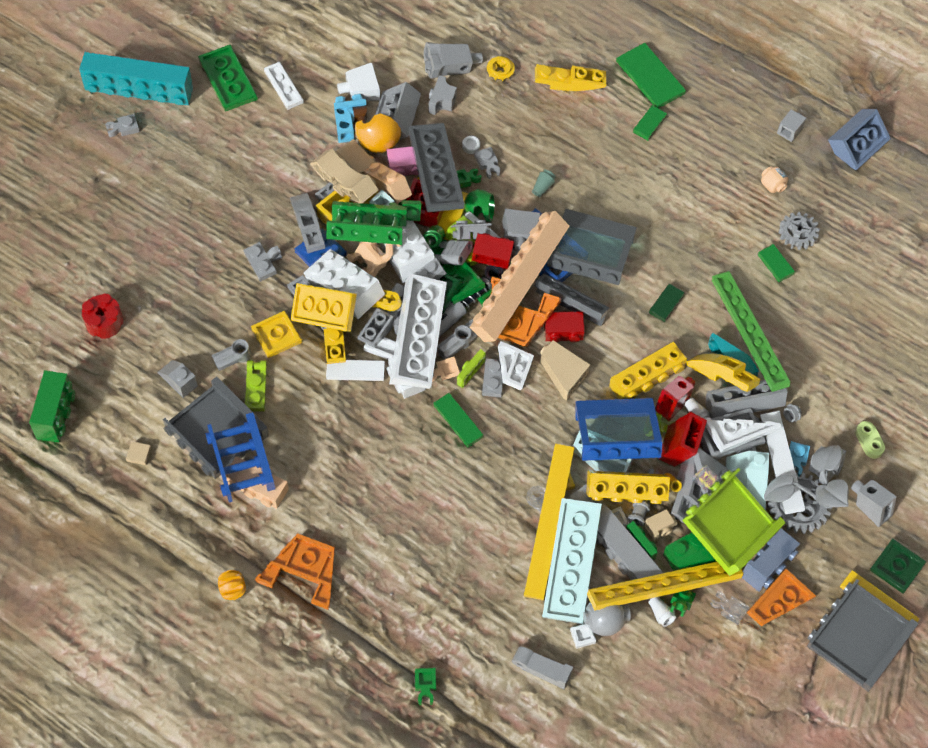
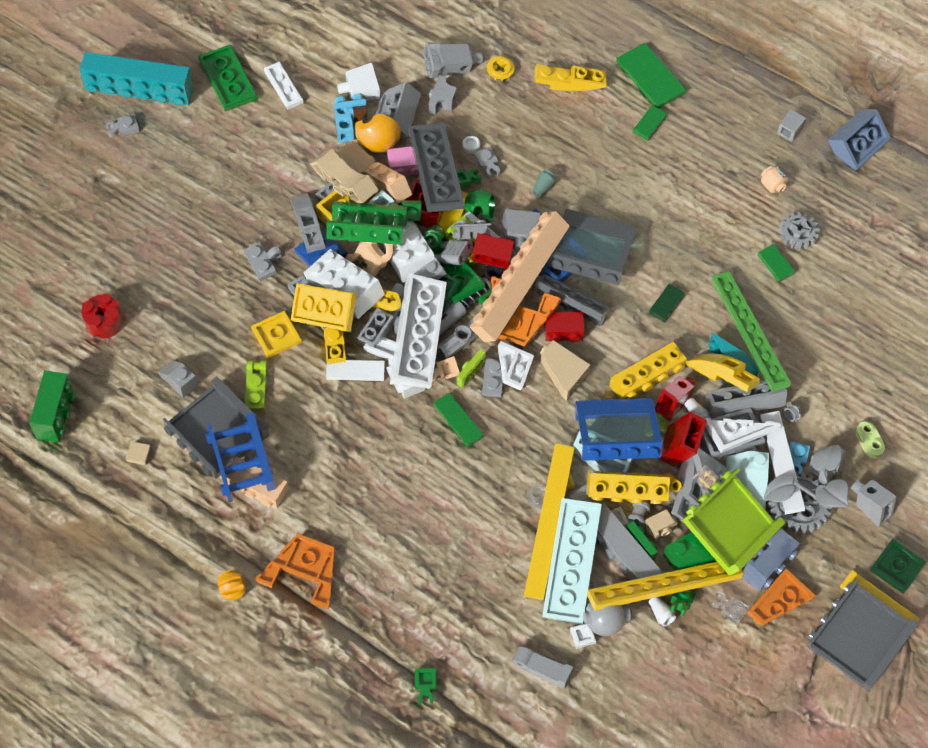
light grey piece [212,339,251,371] -> none

